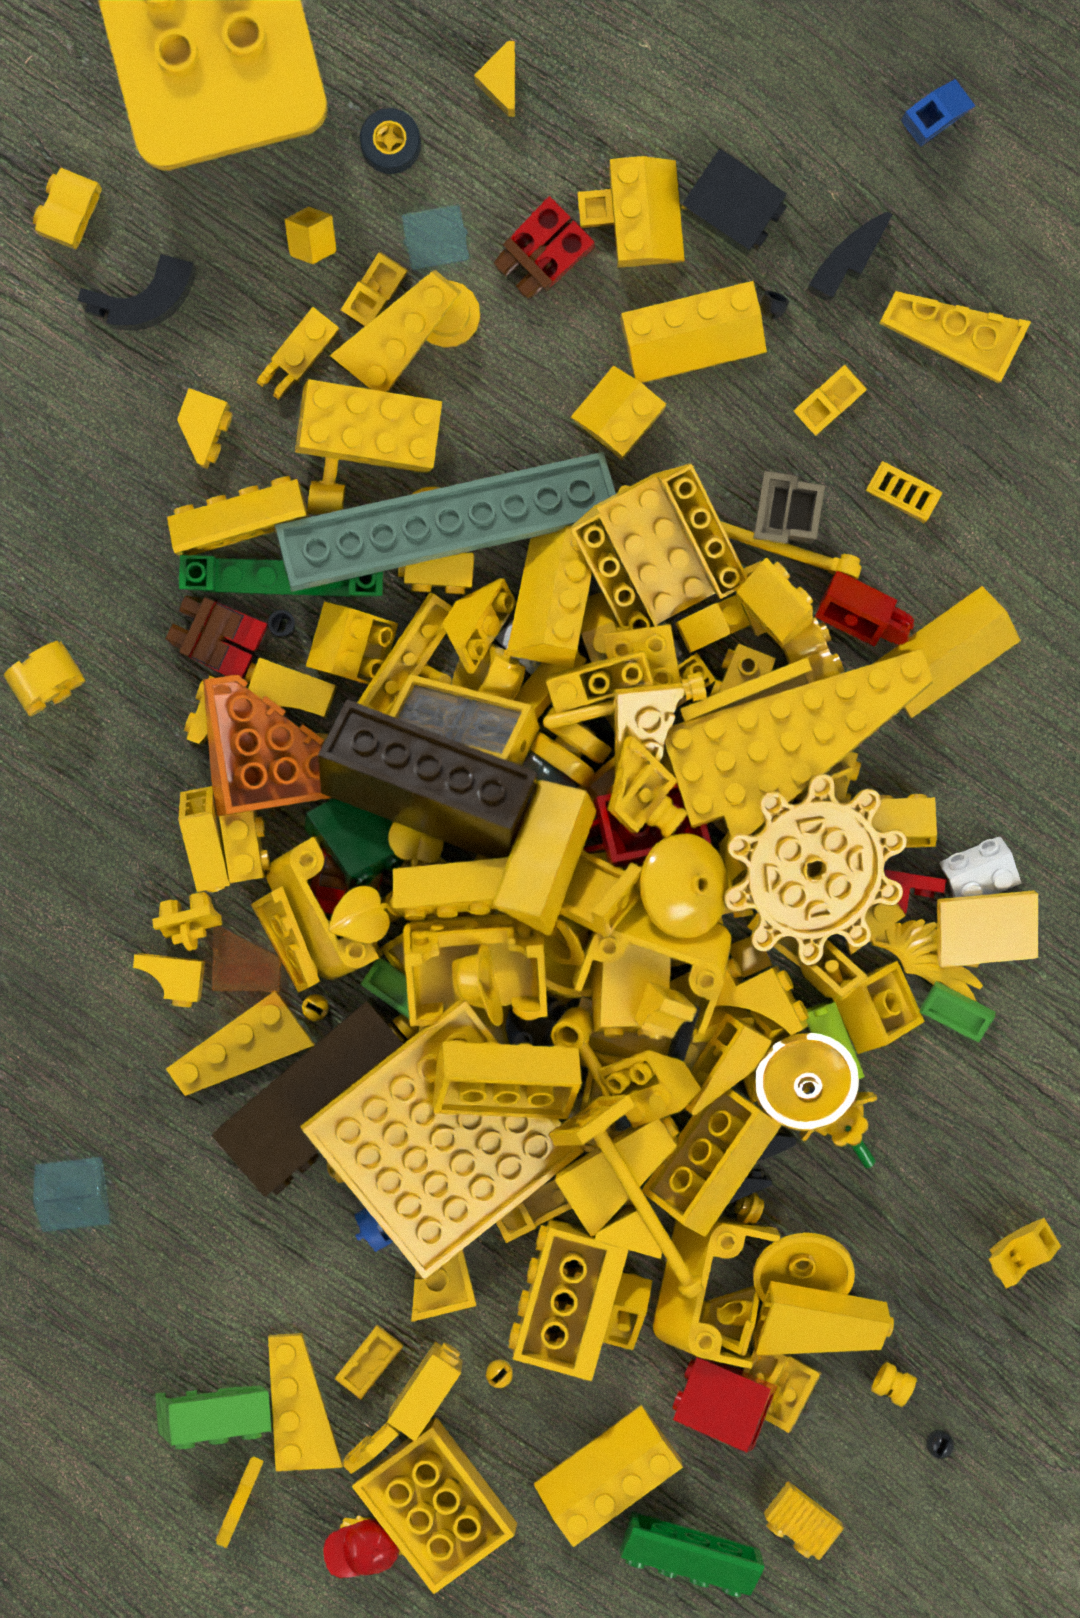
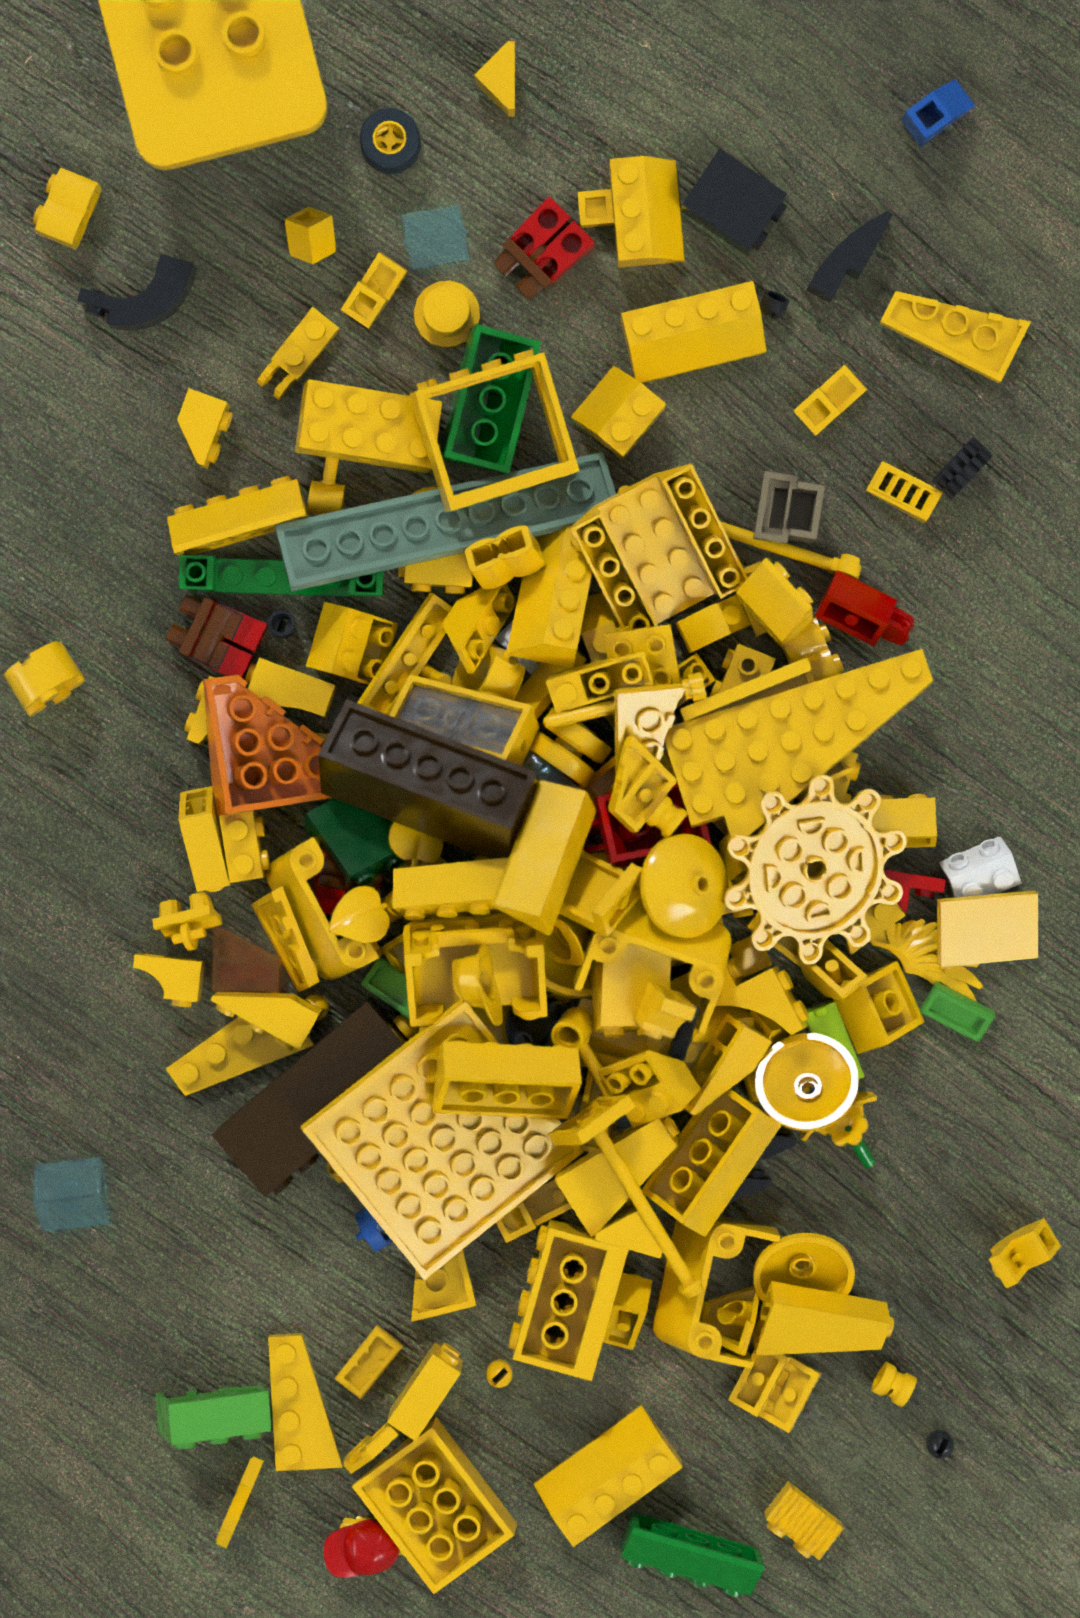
yellow wing [330,270,462,392] -> none
red brick [672,1357,778,1453] -> none
yellow plate [735,1192,764,1224] -> none
yellow slope [873,586,1021,718] -> none
none -> yellow slope [210,992,322,1050]
none -> yellow window [409,349,580,512]
none -> green slope [440,324,541,474]
none -> yellow brick [464,526,545,589]
none -> black tyre [931,437,993,500]

